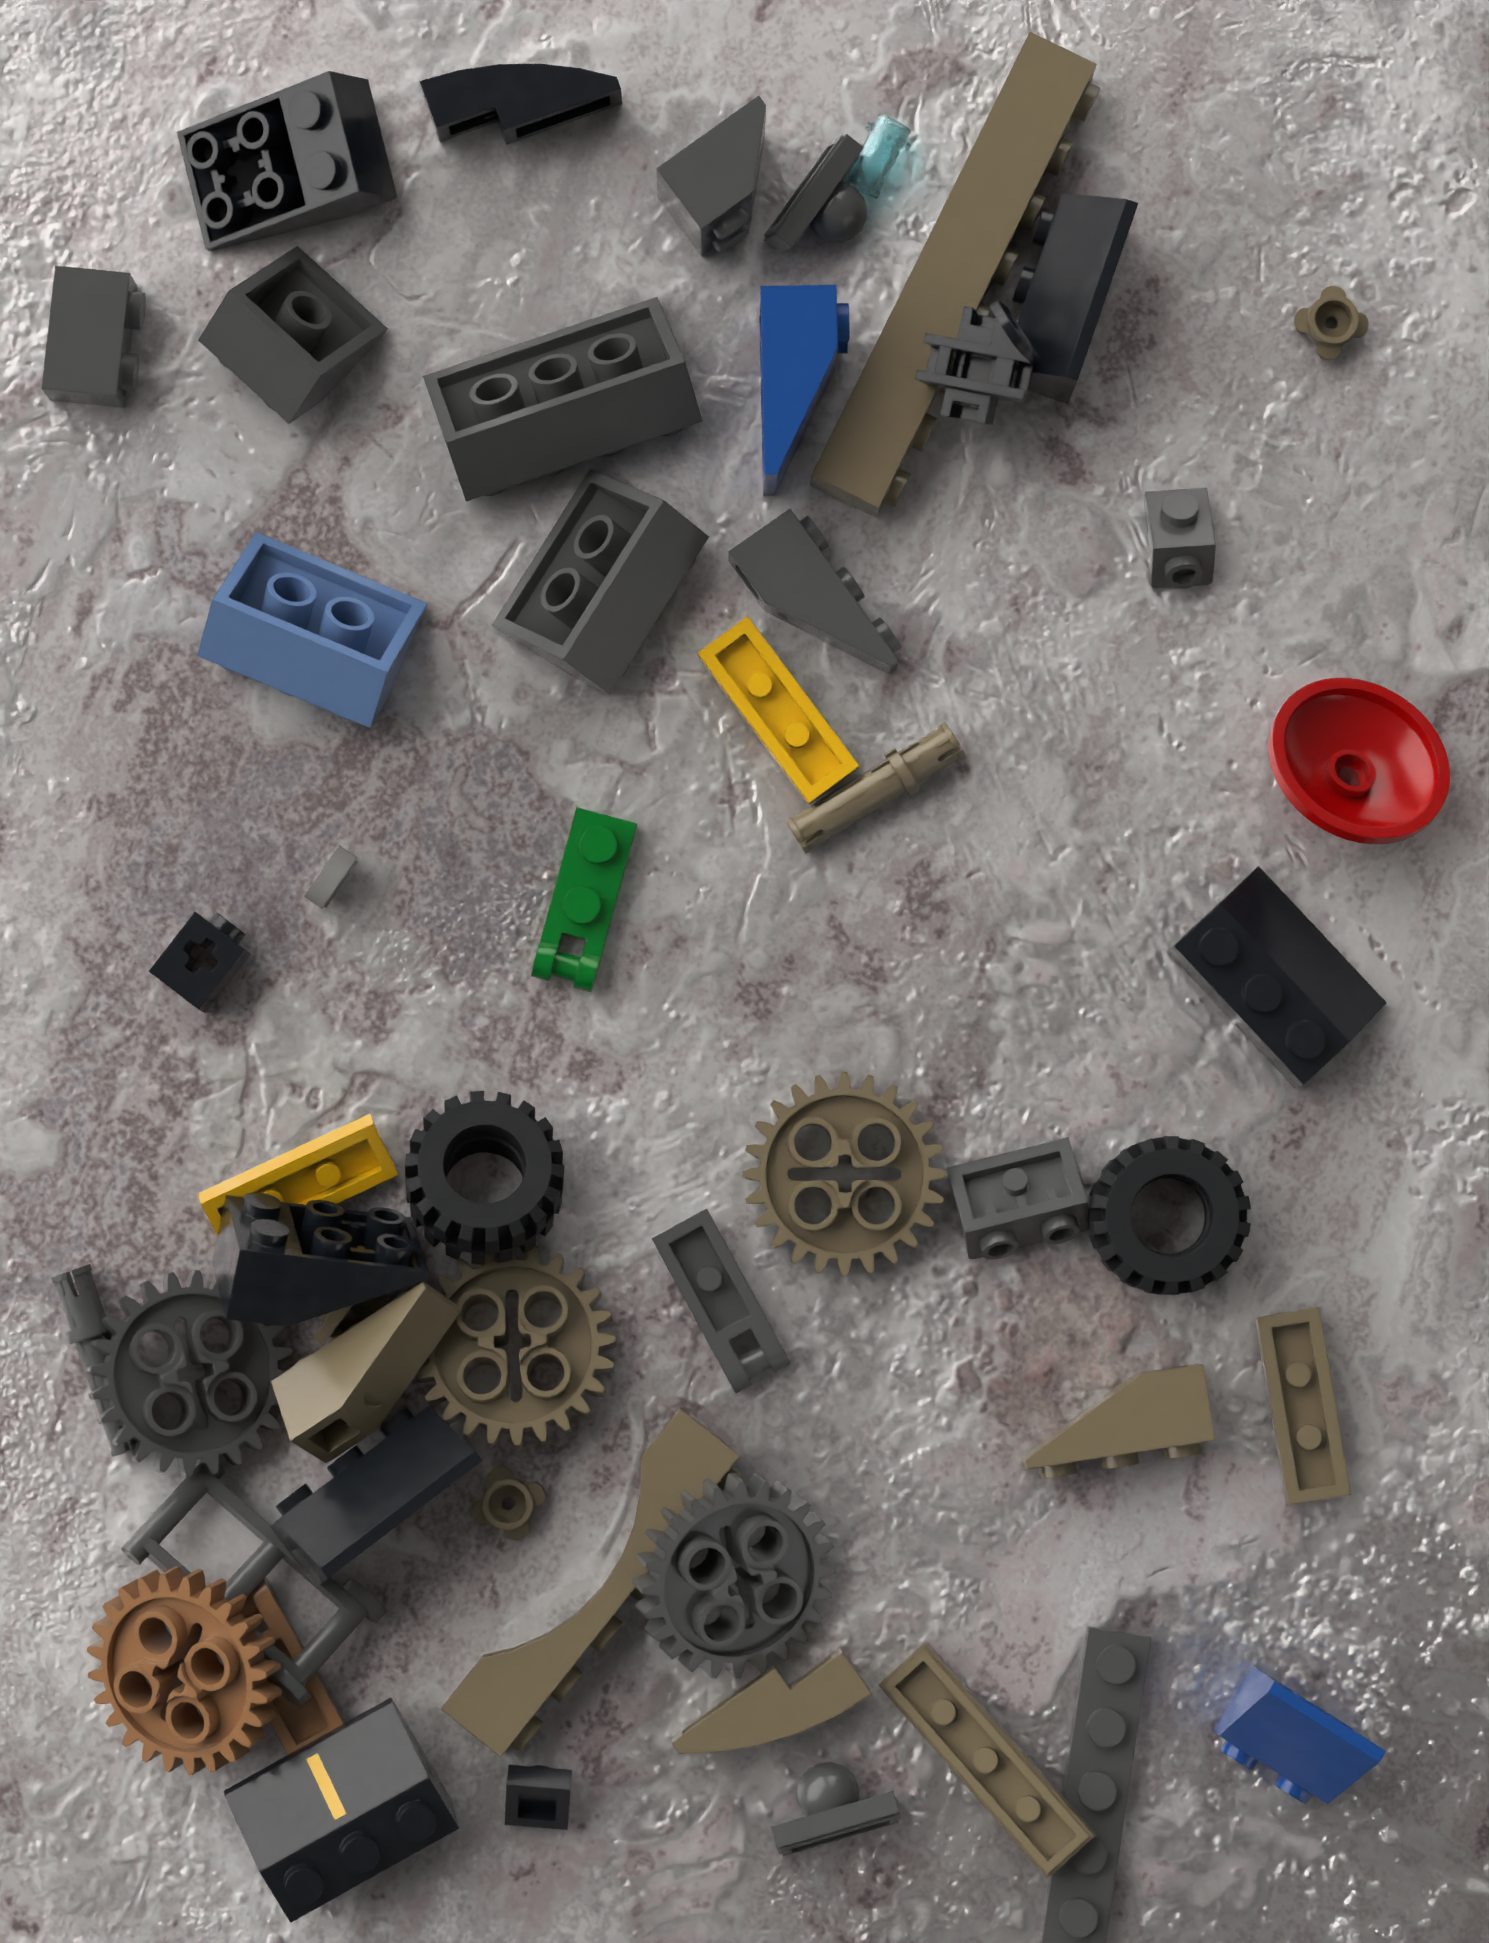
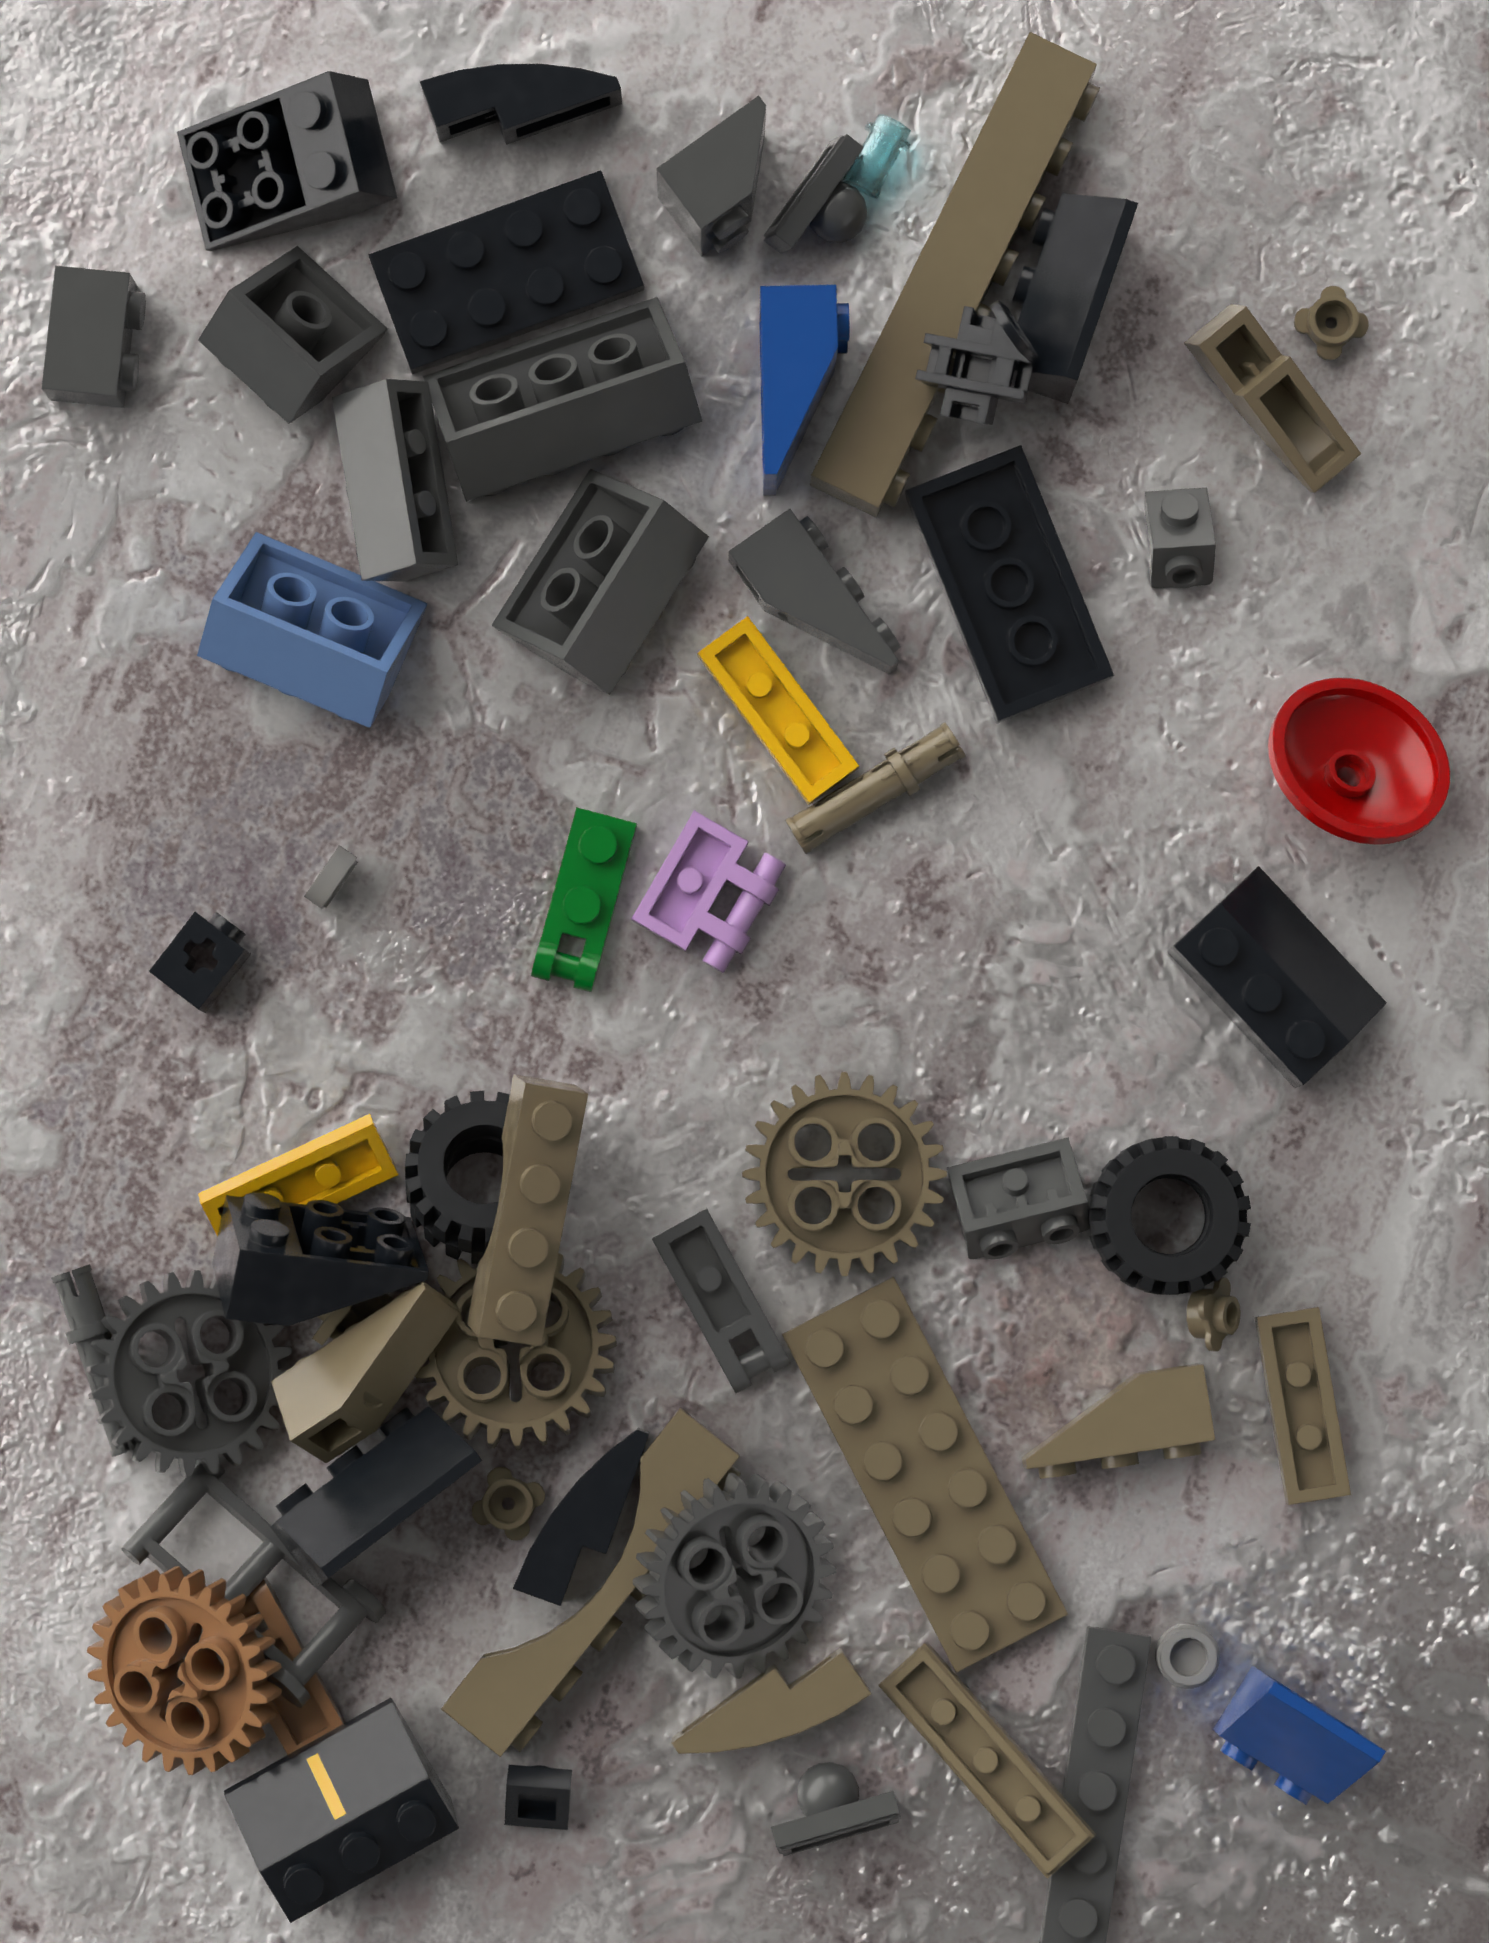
none -> brick [332,379,458,582]
none -> black plate [368,170,644,375]
none -> dark tan arch [467,1074,588,1346]
none -> black slope [513,1428,650,1606]
none -> lavender plate [631,811,786,973]
none -> dark tan plate [782,1277,1068,1673]
none -> black plate [904,445,1114,724]
none -> light grey tile [1155,1623,1220,1689]
none -> dark tan slope [1184,304,1361,493]
none -> dark tan plate [1186,1277,1241,1351]

